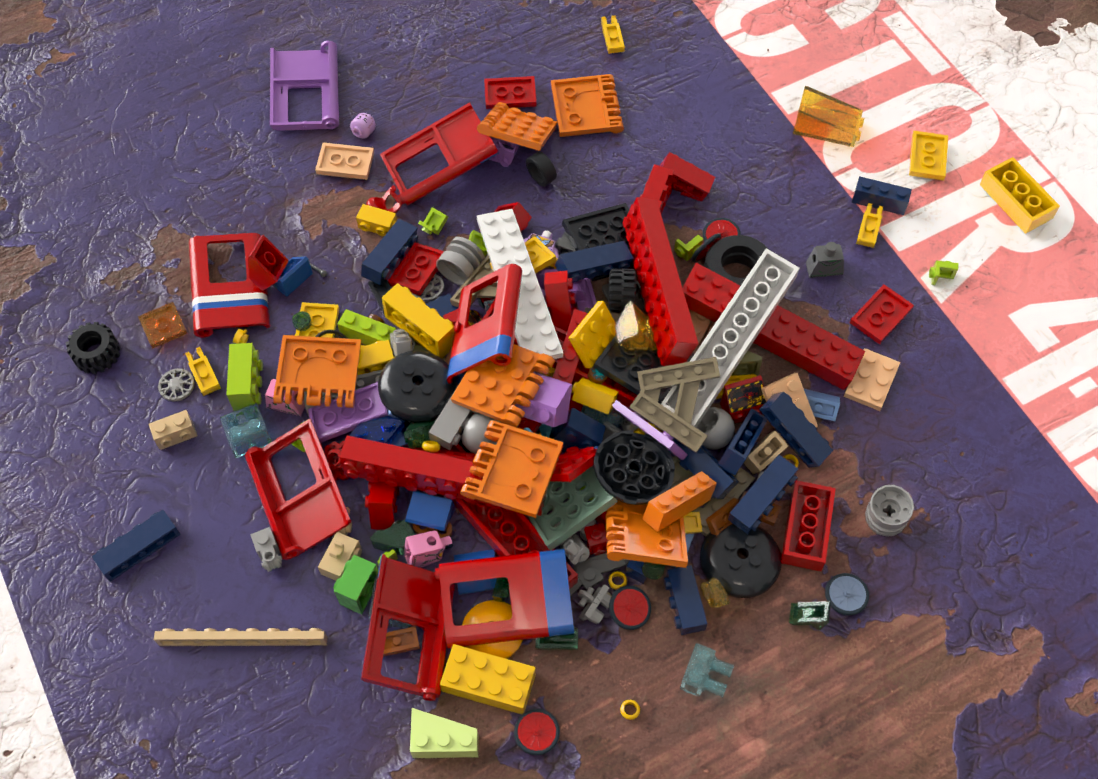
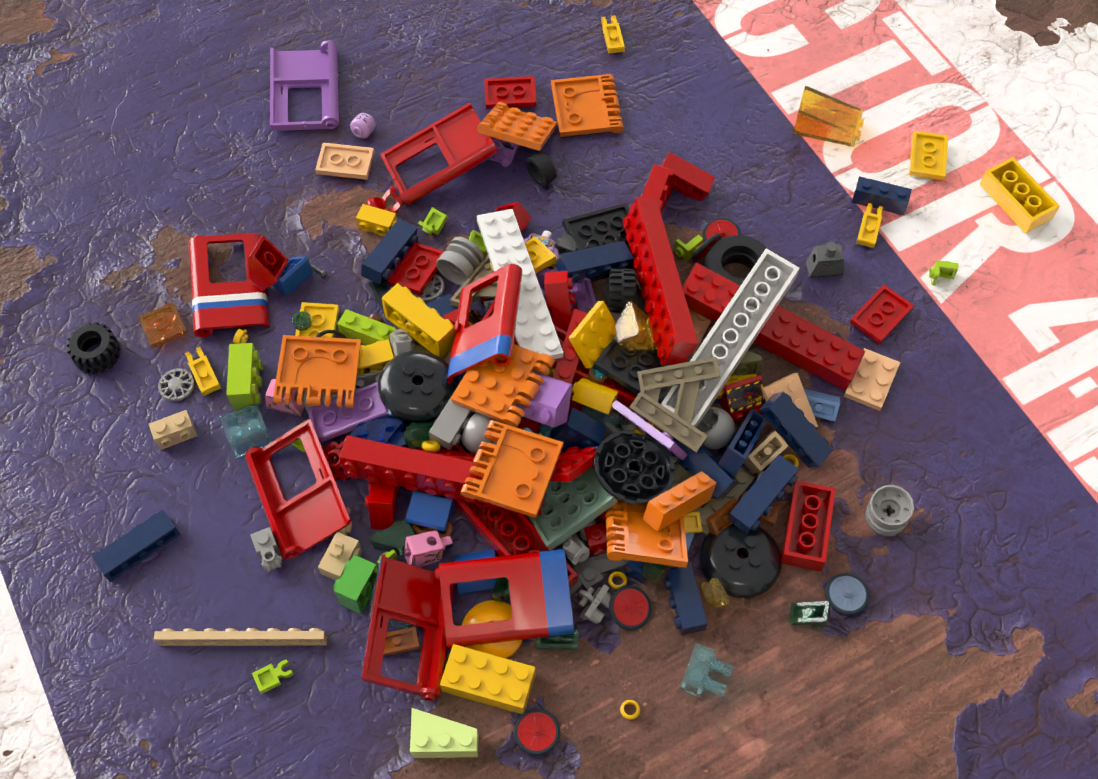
none -> lime plate [252,660,293,694]

